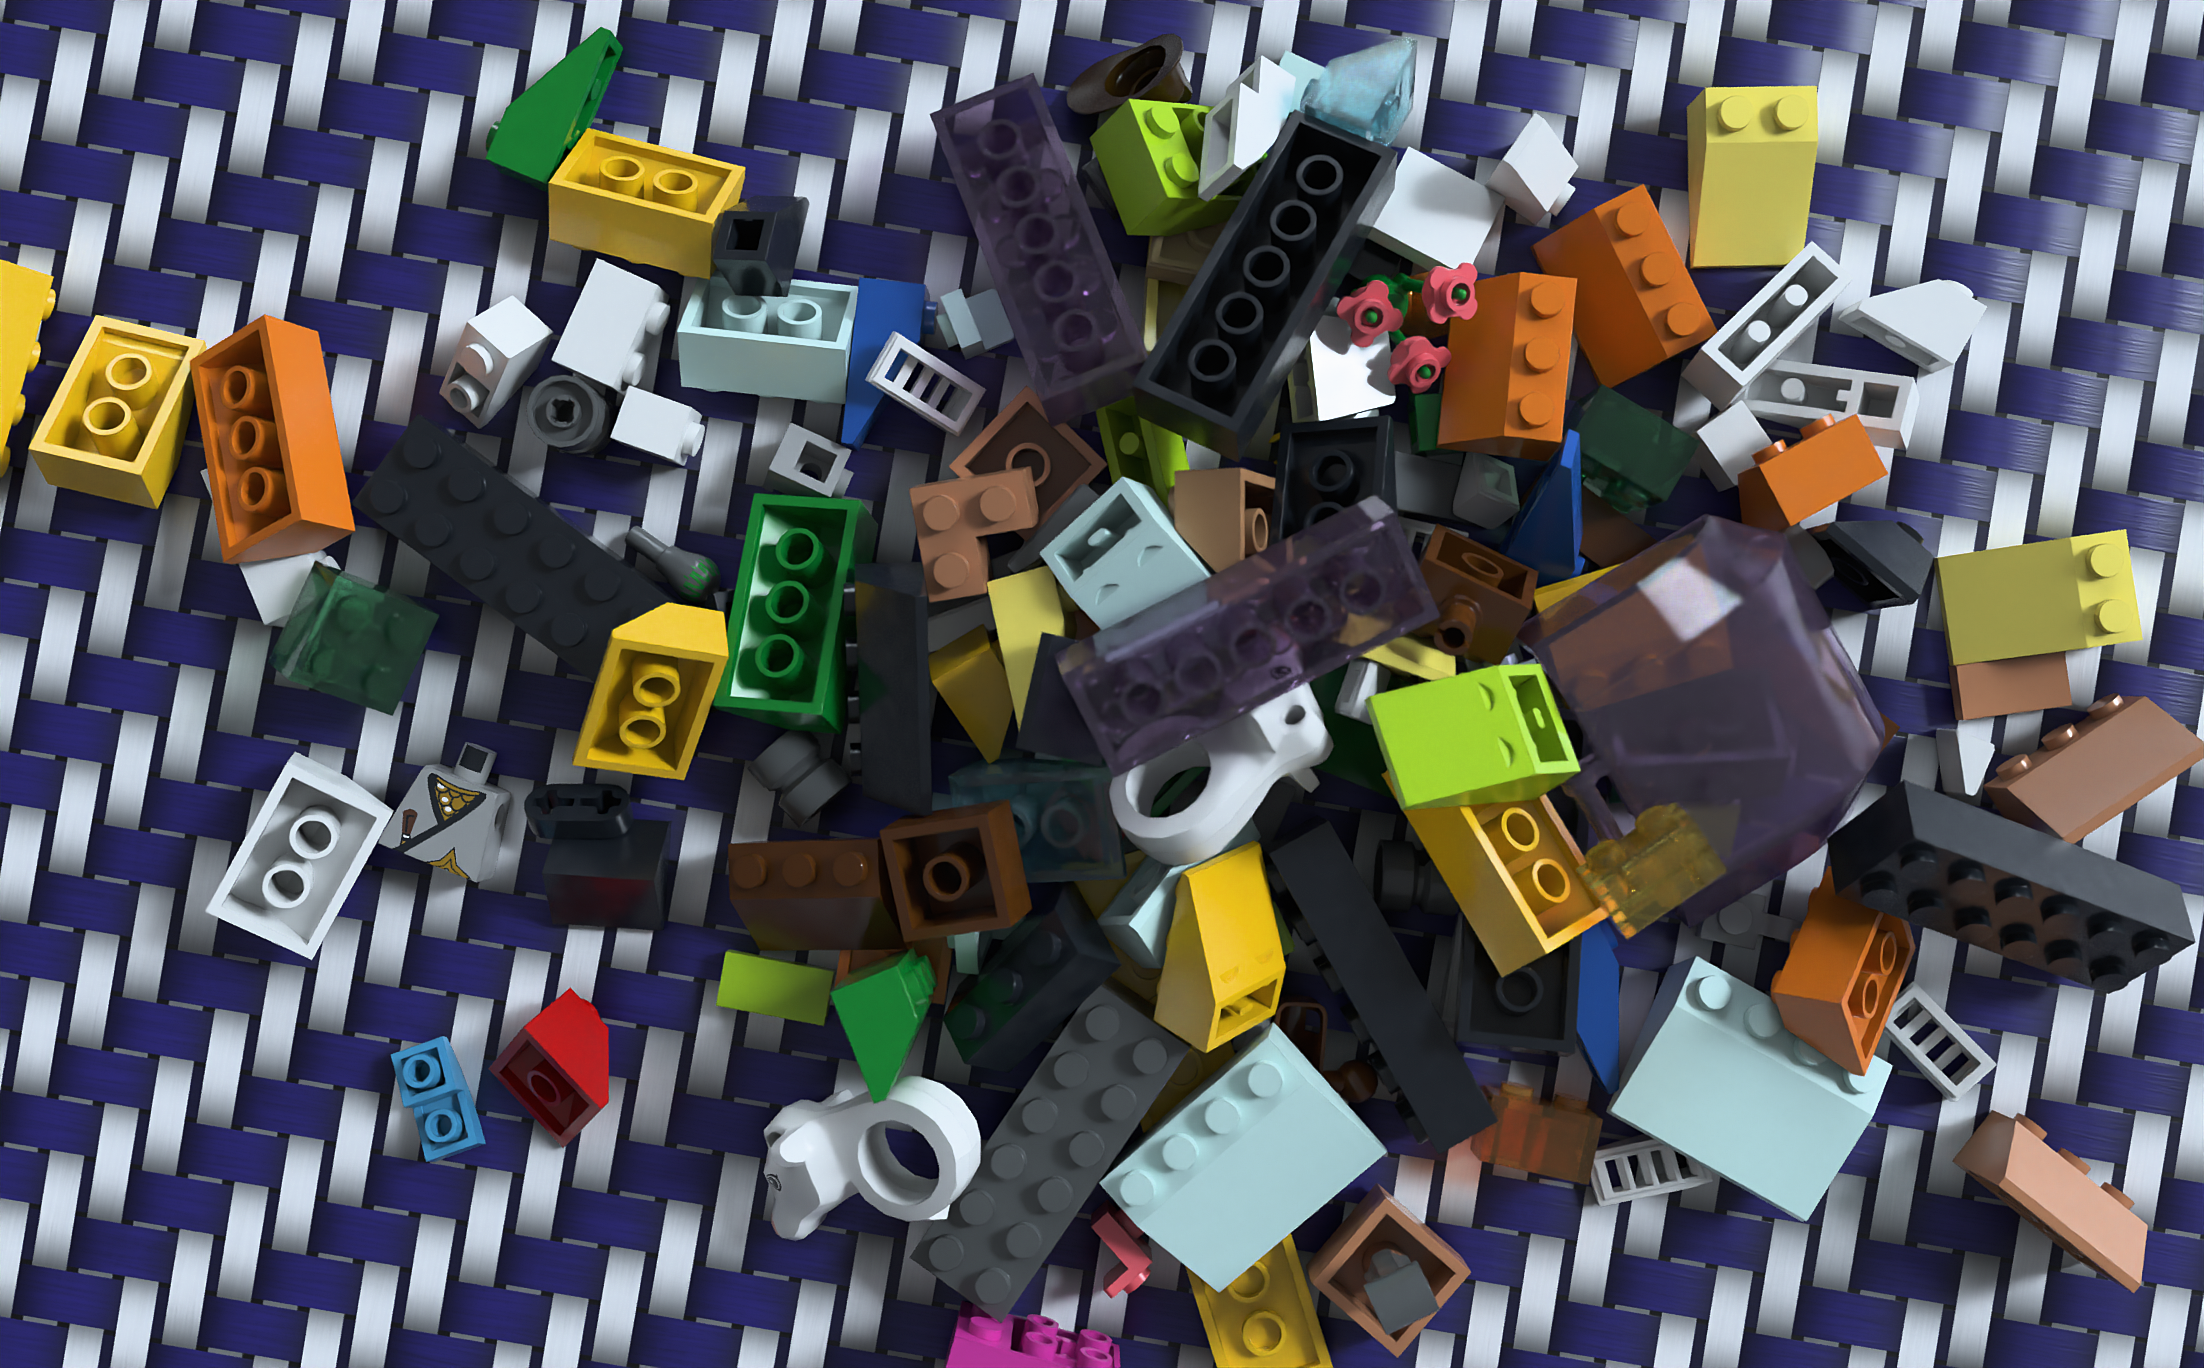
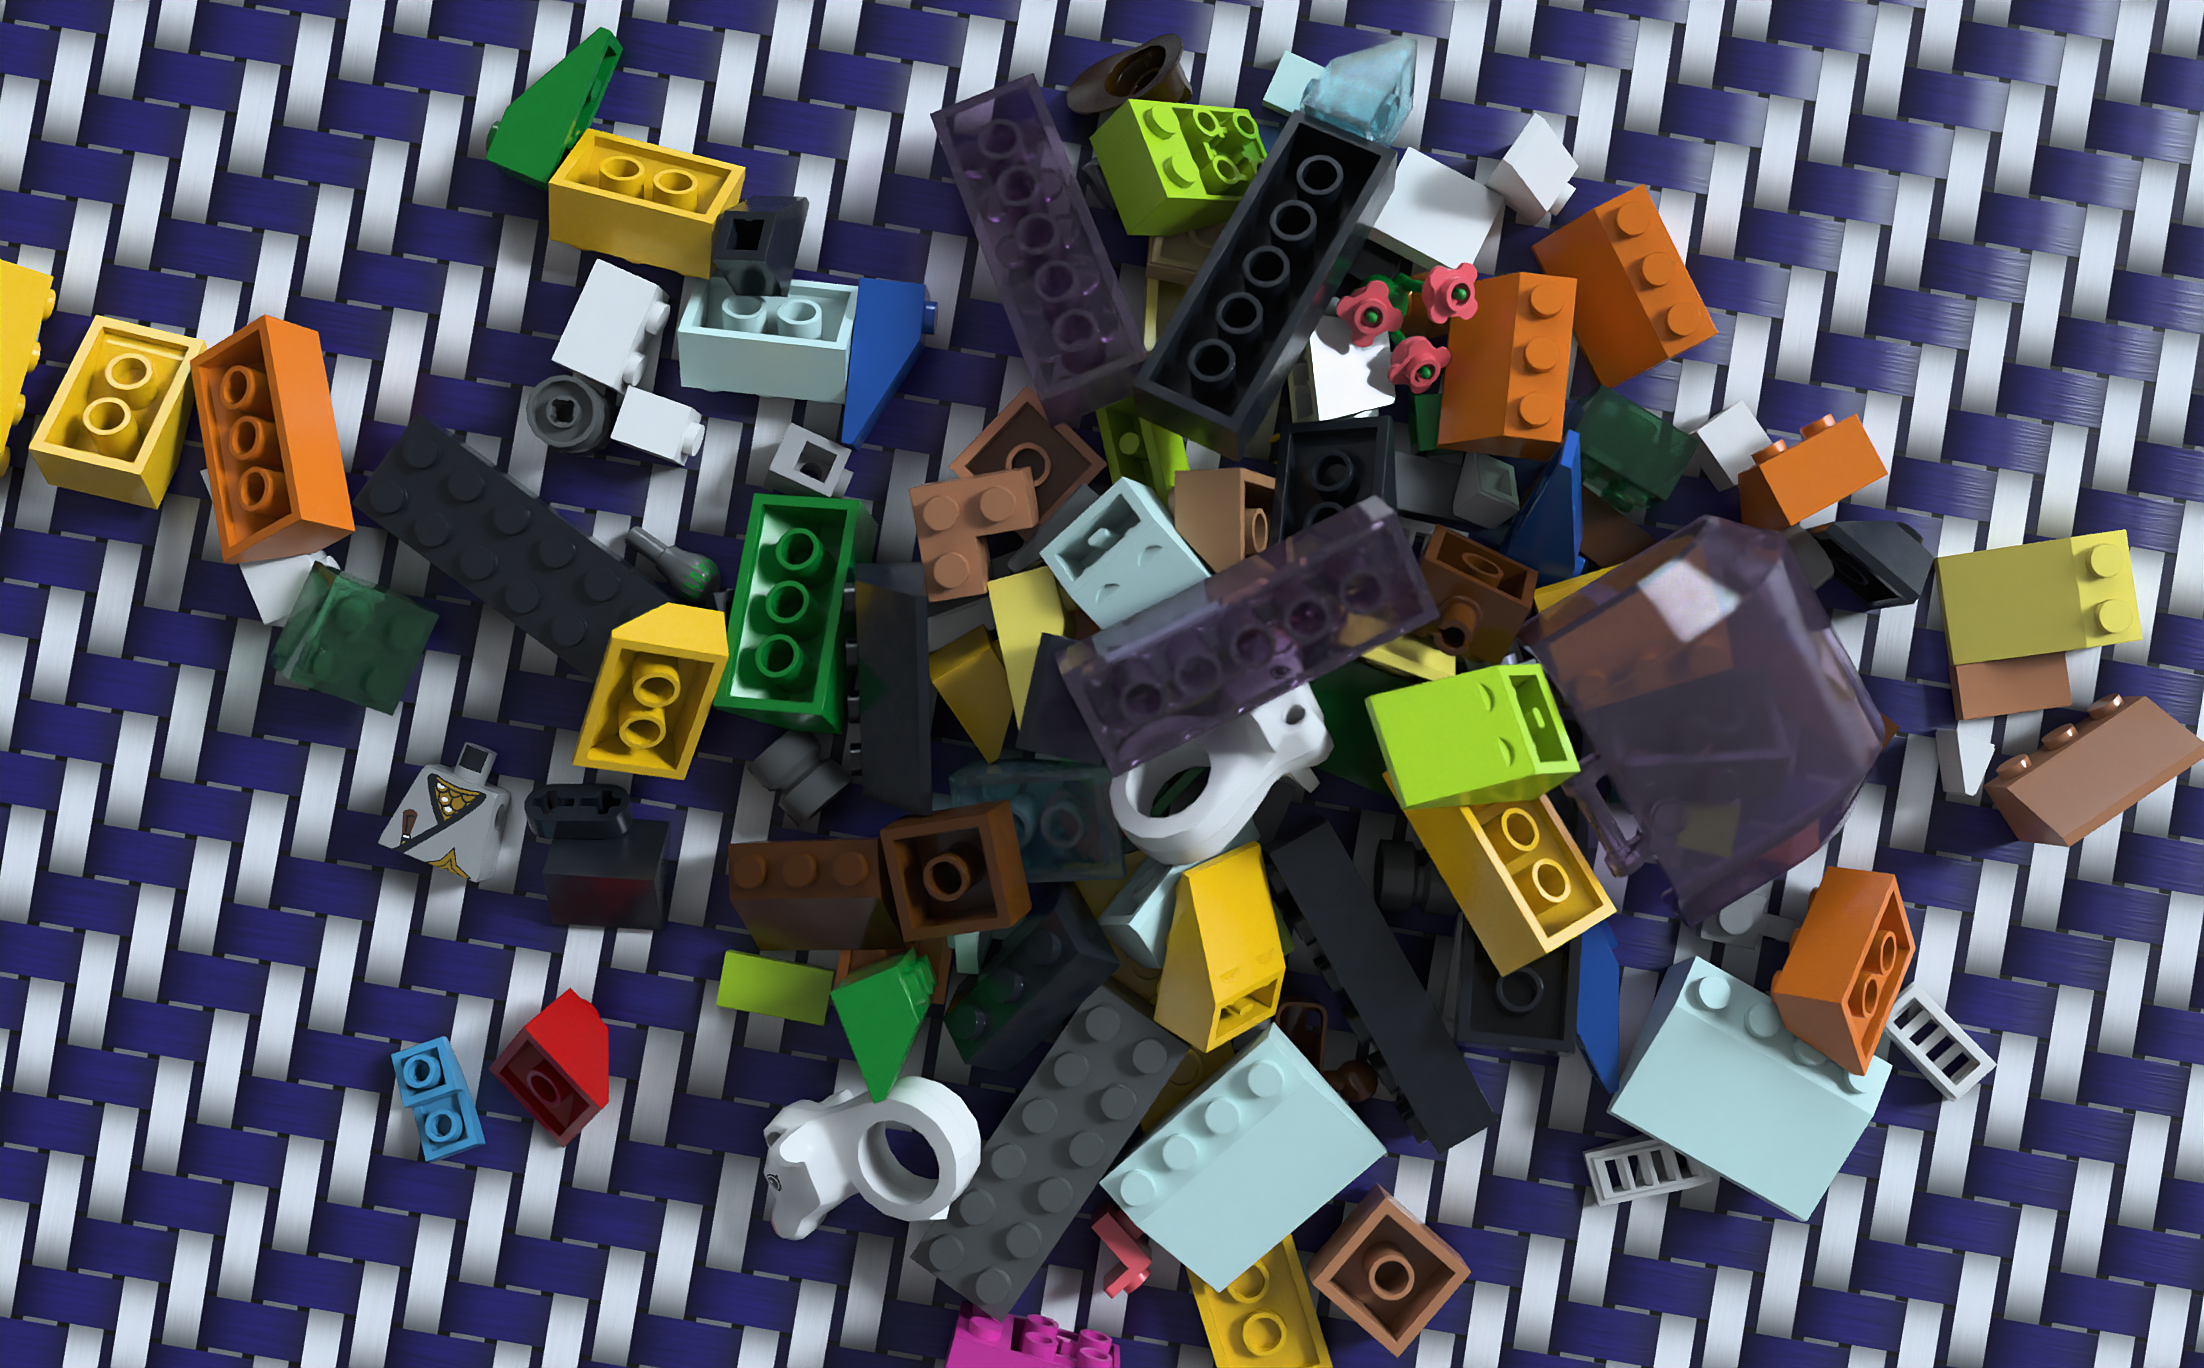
white slope [205,752,393,960] -> none
white slope [439,295,553,429] -> none
white slope [865,331,986,437] -> none
light aqua bracket [936,288,1014,360] -> none
white slope [1198,55,1296,202] -> none
white slope [1334,658,1391,725] -> none
dark grey piece [1363,1248,1440,1335] -> none
clear orange brick [1470,1080,1603,1185] -> none
clear yellow brick [1575,802,1727,939] -> none
white brick [1681,241,1854,412] -> none
light yellow slope [1687,86,1818,269] -> none
white slope [1731,359,1920,450] -> none
black brick [1827,780,2196,994] -> none
white slope [1839,279,1987,373] -> none
slope [1952,1110,2148,1293] -> none

